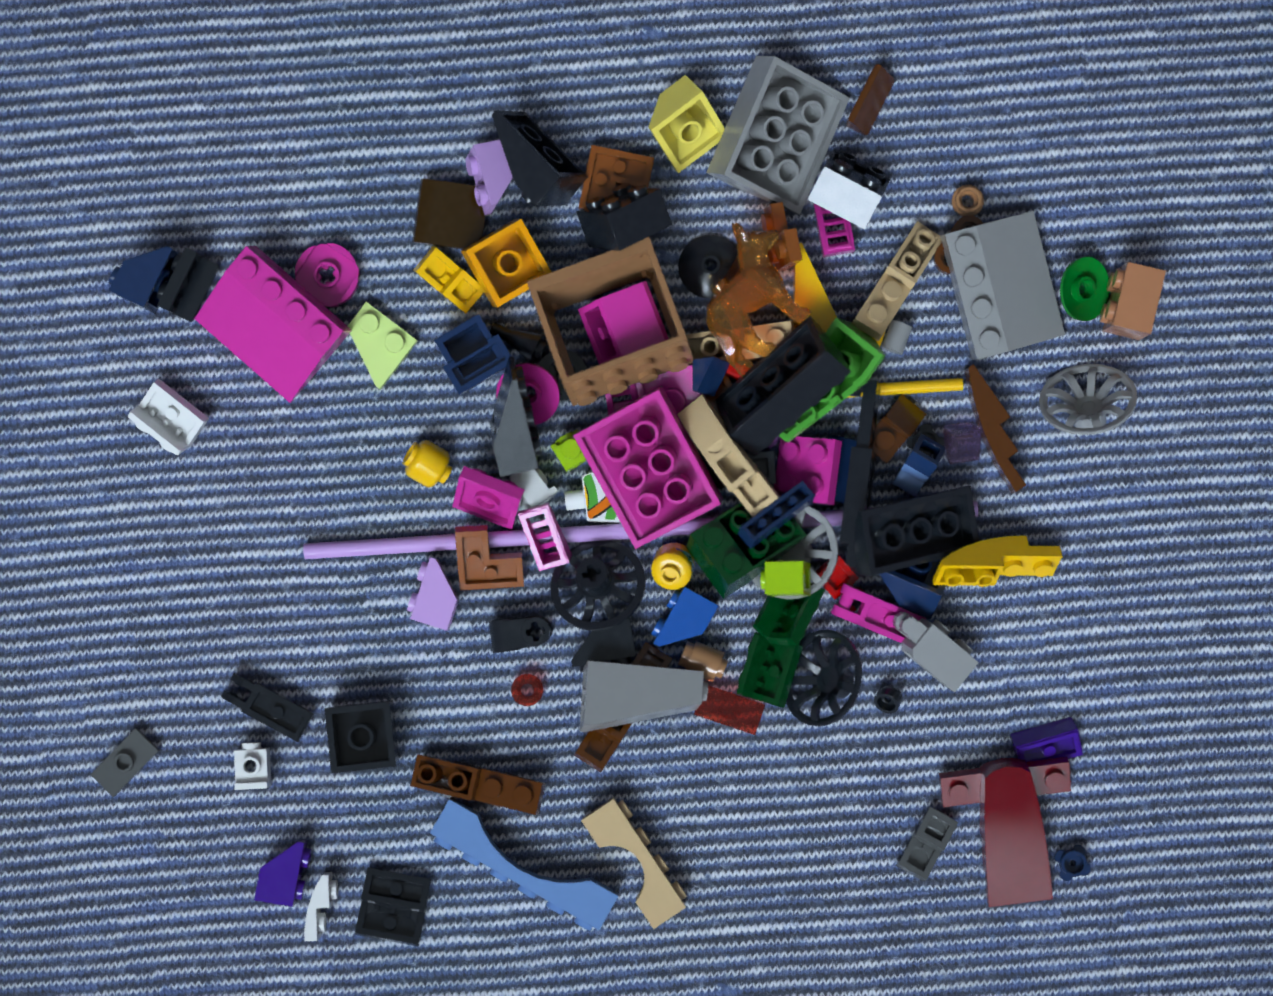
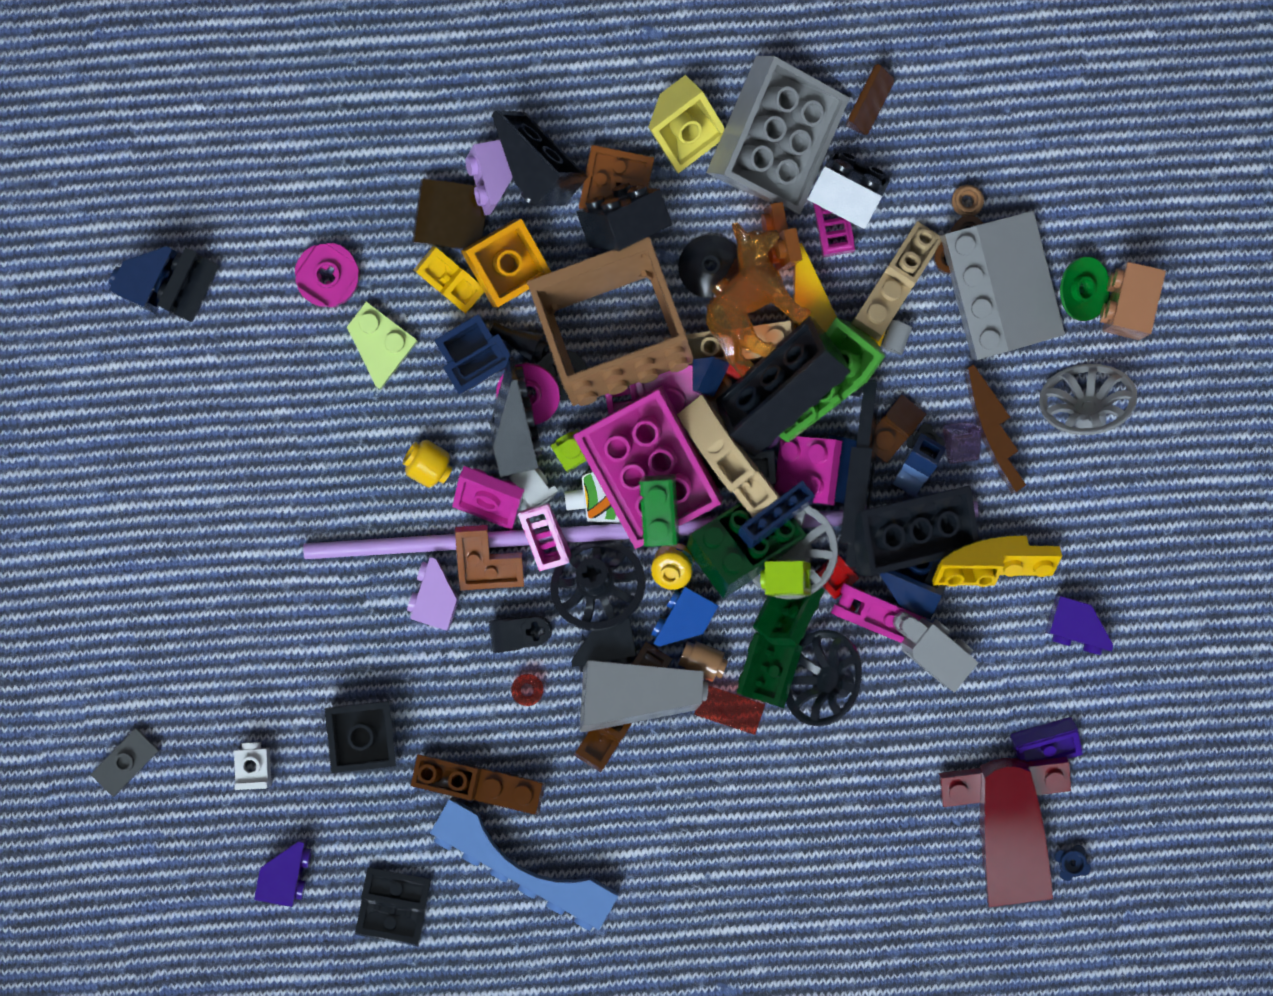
white bracket [128,379,209,455] -> none
dark pink slope [195,246,352,403] -> none
black hinge [221,673,315,742] -> none
white slope [304,872,338,941] -> none
dark pink slope [578,281,669,365] -> none
tan arch [581,797,687,929] -> none
yellow bar [847,378,963,398] -> none
black hinge [874,685,902,714] -> none
dark grey slope [896,807,958,882] -> none
none -> green brick [639,475,680,547]
none -> dark purple slope [1045,596,1114,656]

